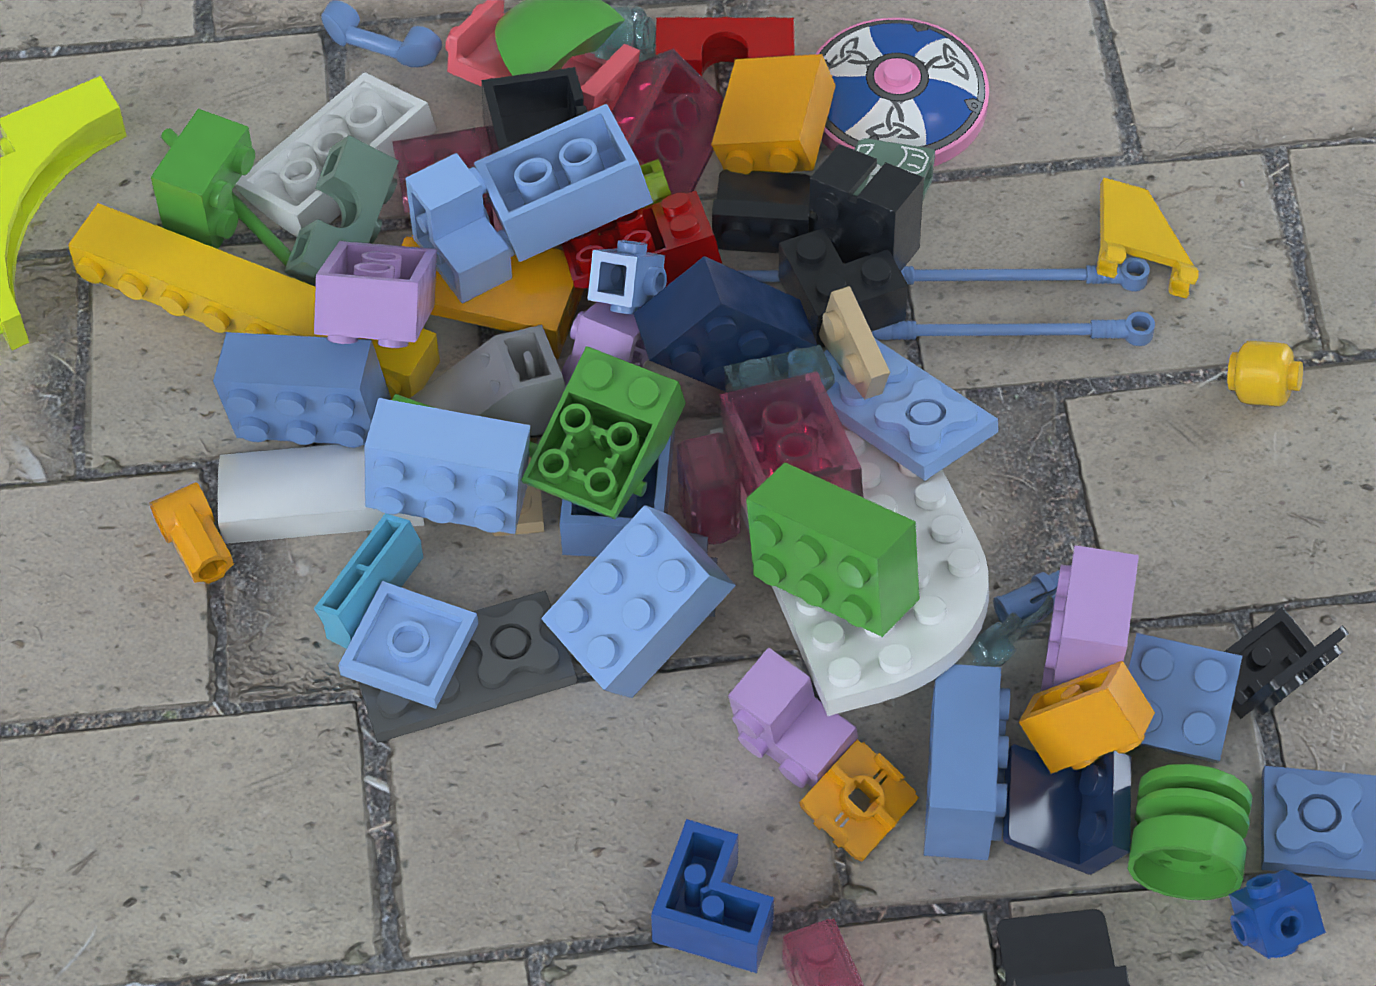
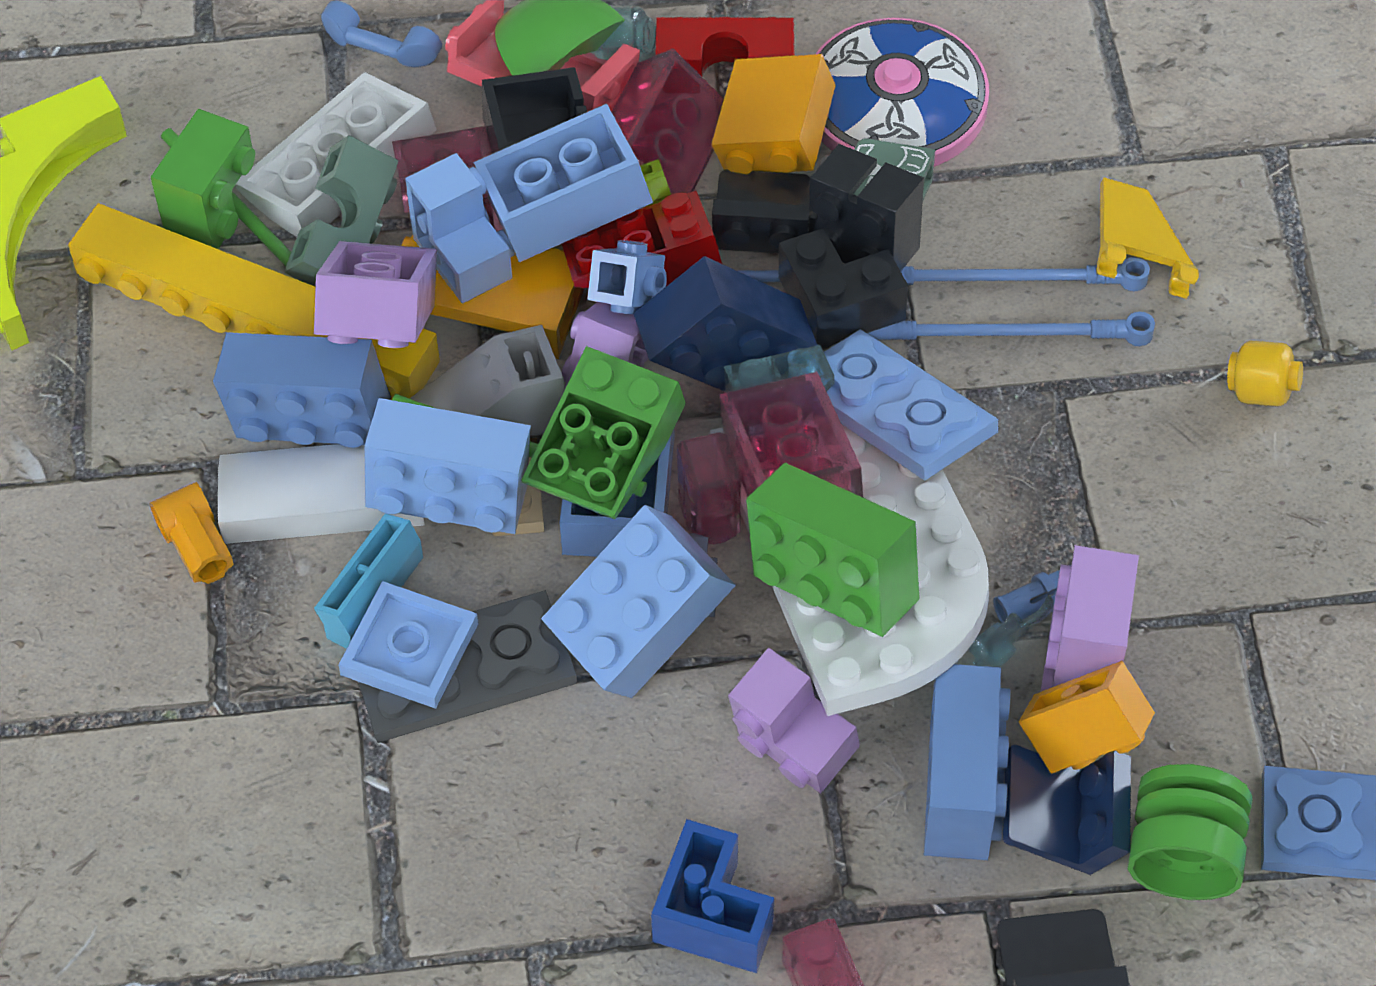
light orange piece [799,739,919,862] -> none
tan wing [819,286,890,400] -> none
medium blue brick [1128,633,1242,763] -> none
black bracket [1224,607,1350,719] -> none
blue brick [1229,869,1326,959] -> none

